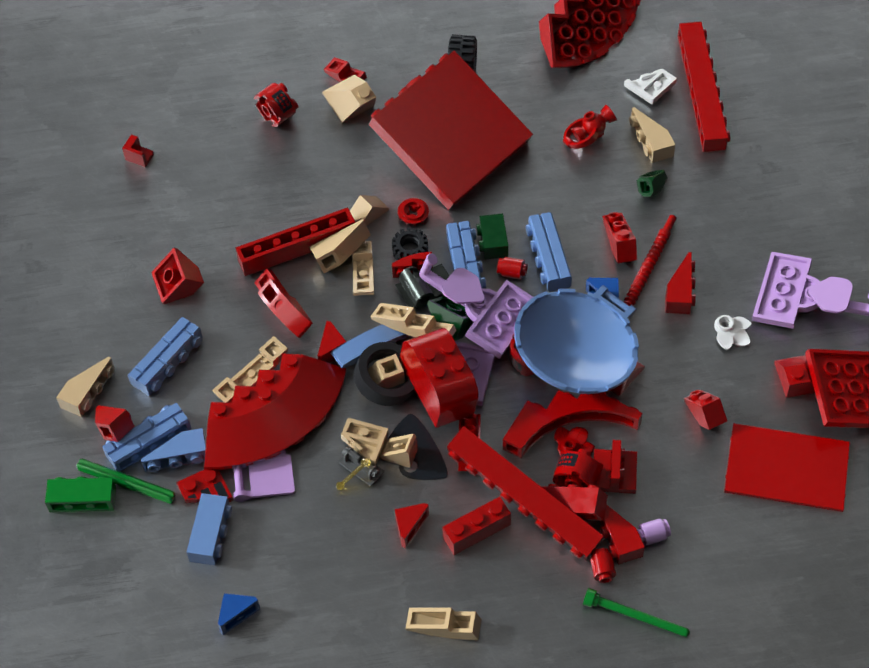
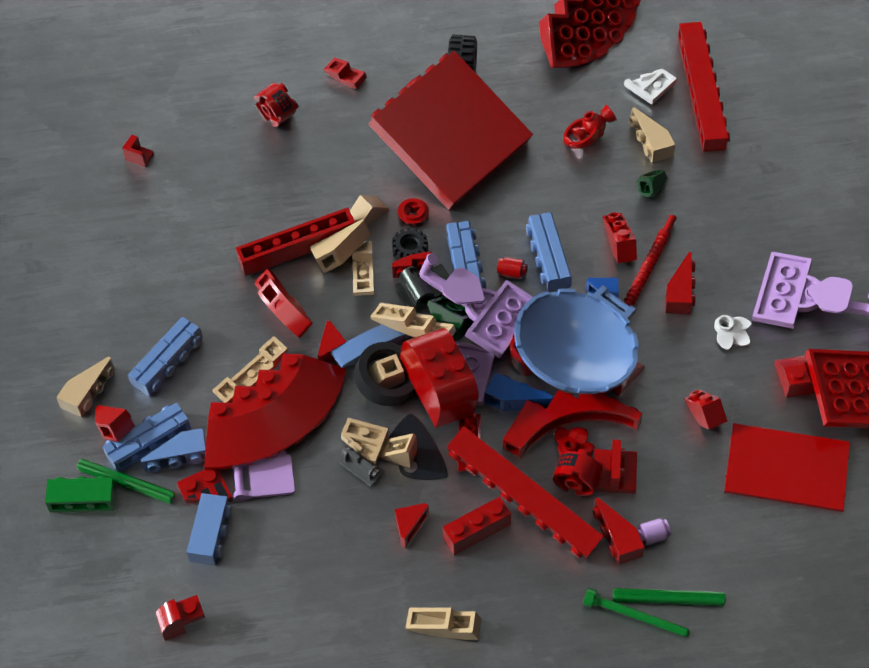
red slope [151,248,204,304] -> none
blue slope [218,593,260,635] -> none
tan slope [322,75,376,123] -> none
clear yellow hinge [336,458,371,490] -> none
dark green brick [476,213,508,260] -> none
red slope [541,484,608,521] -> none
red brick [590,548,616,583] -> none
none -> red brick [156,595,205,641]
none -> blue slope [484,373,553,411]
none -> green axle [613,588,726,606]

